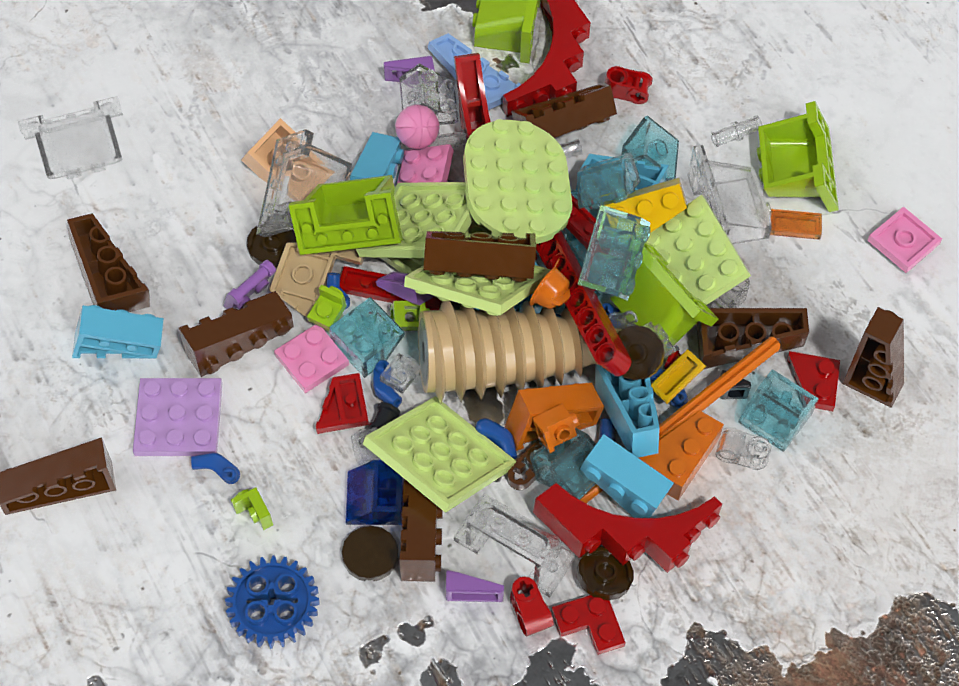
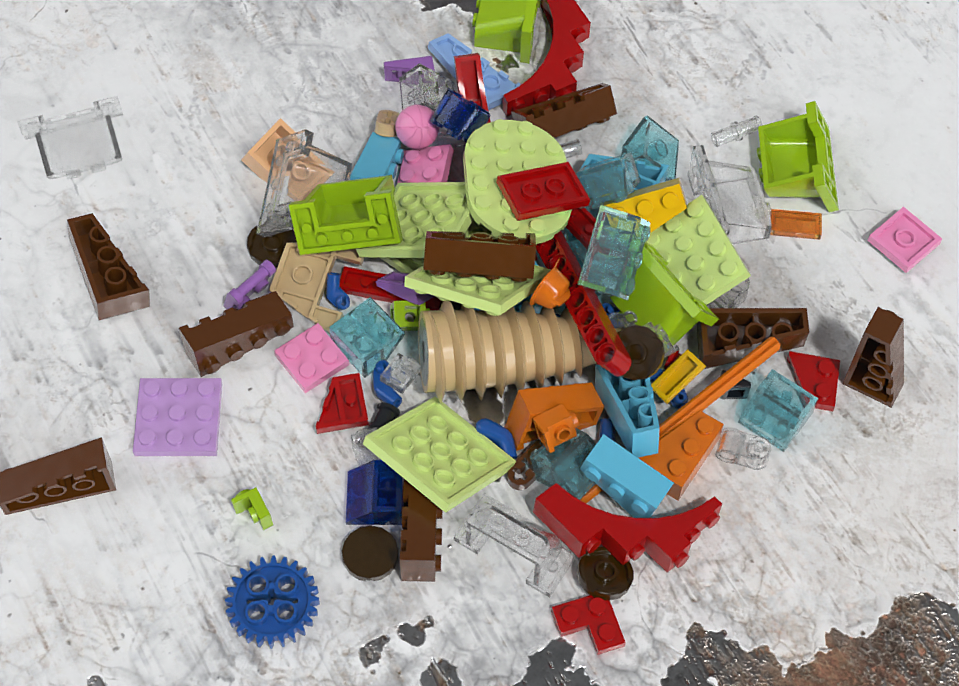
medium azure wedge [72,305,164,359] -> none
blue arm [191,453,240,484] -> none
lime bracket [307,285,347,332] -> none
medium lavender slope [446,570,504,602] -> none
red piece [510,576,554,637] -> none
red piece [605,66,653,104] -> none
none -> tan beam [375,110,400,137]
none -> clear blue brick [429,89,491,143]
none -> red tile [496,162,590,221]

